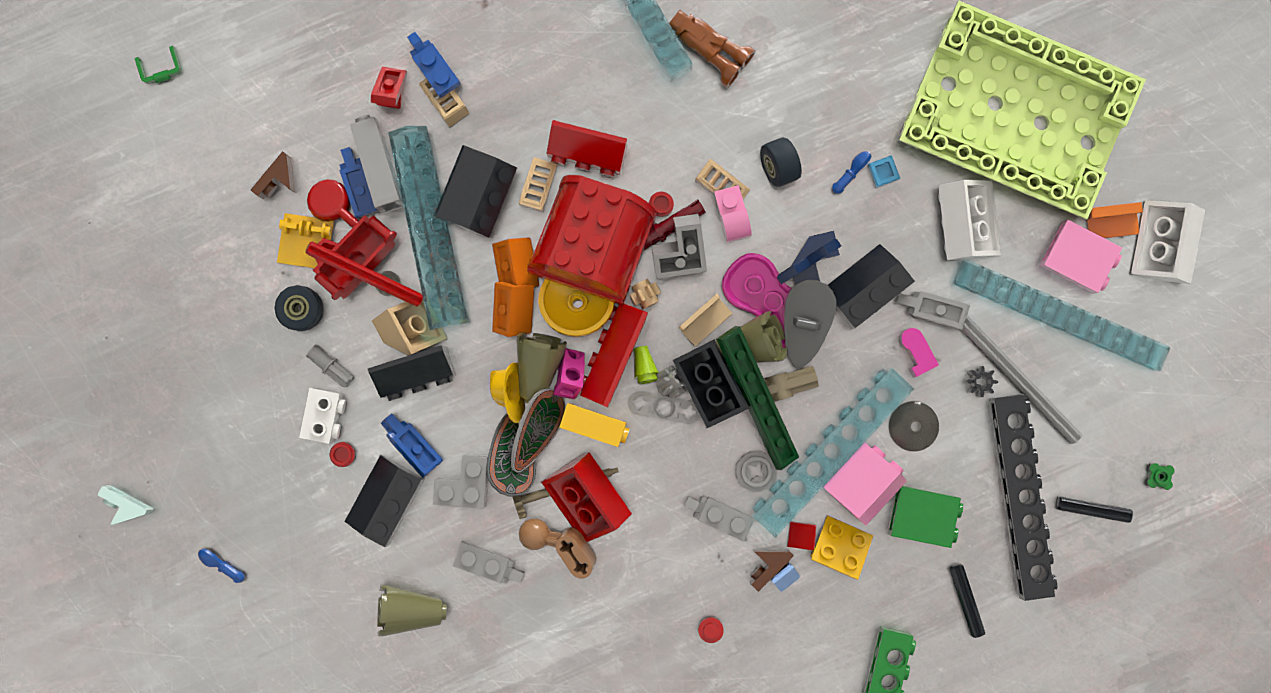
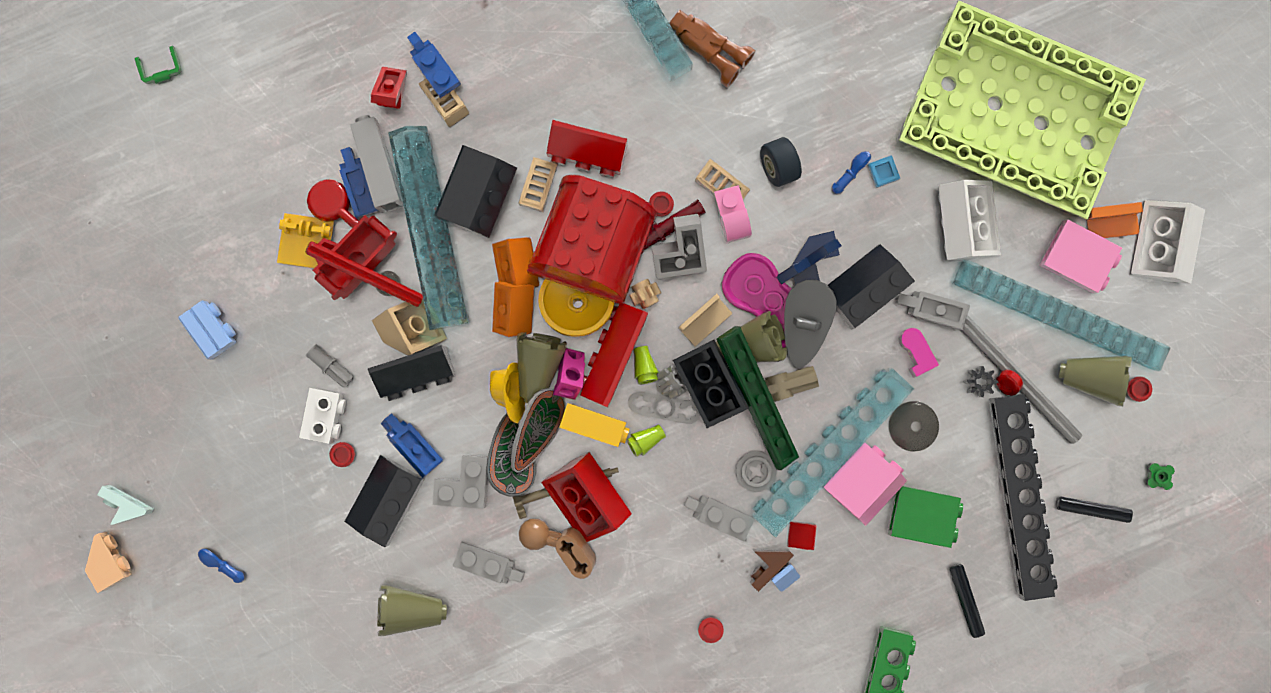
reddish brown slope [251,151,295,199] -> none
black wheel [274,285,324,332] -> none
yellow hinge [810,515,874,580] -> none
none -> light nougat slope [85,532,131,593]
none -> light blue brick [178,300,236,360]
none -> lime cone [627,424,666,457]
none -> red tile [996,370,1023,396]
none -> olive cone [1059,356,1132,407]
none -> red plate [1127,376,1153,402]

